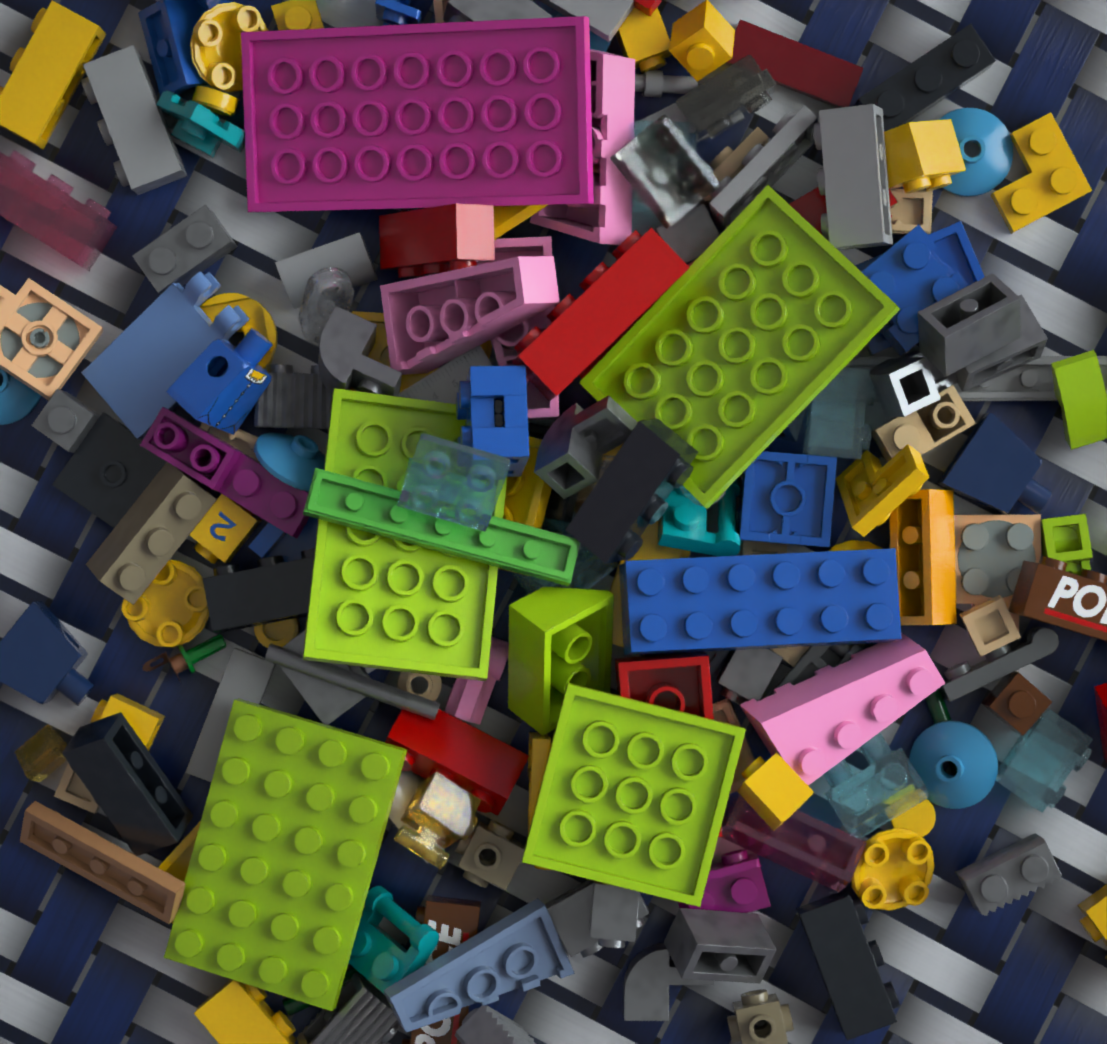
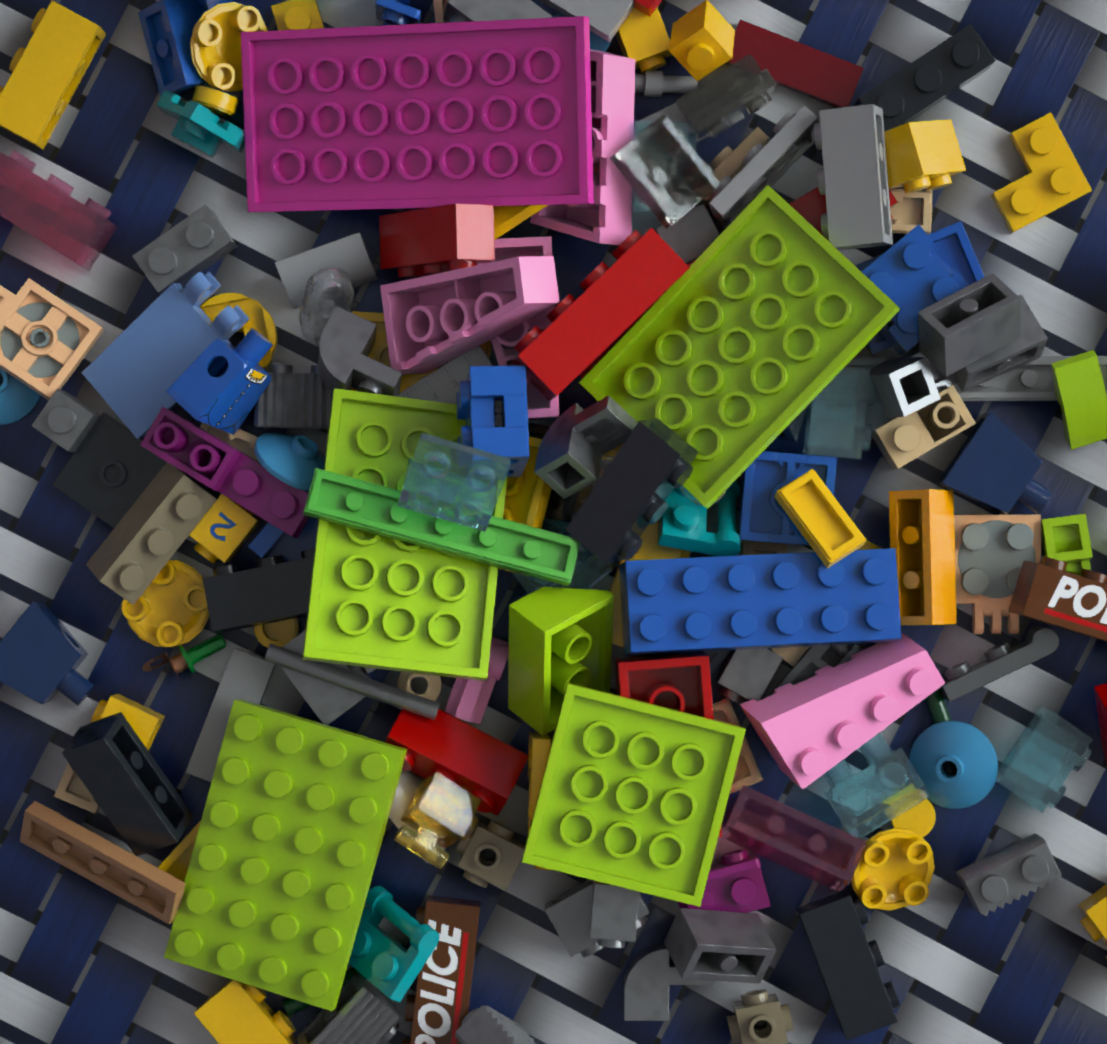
clear yellow slope [15,724,67,782] -> none
light grey brick [81,45,187,195] -> none
sand blue wing [383,898,575,1033] -> none
yellow brick [737,752,814,831] -> none
yellow plate [836,444,929,537] -> none
dark azure dish [939,108,1013,197] -> none
tan plate [959,595,1021,657] -> none
reddish brown brick [981,671,1052,736] -> none
none -> yellow tile [774,469,866,569]

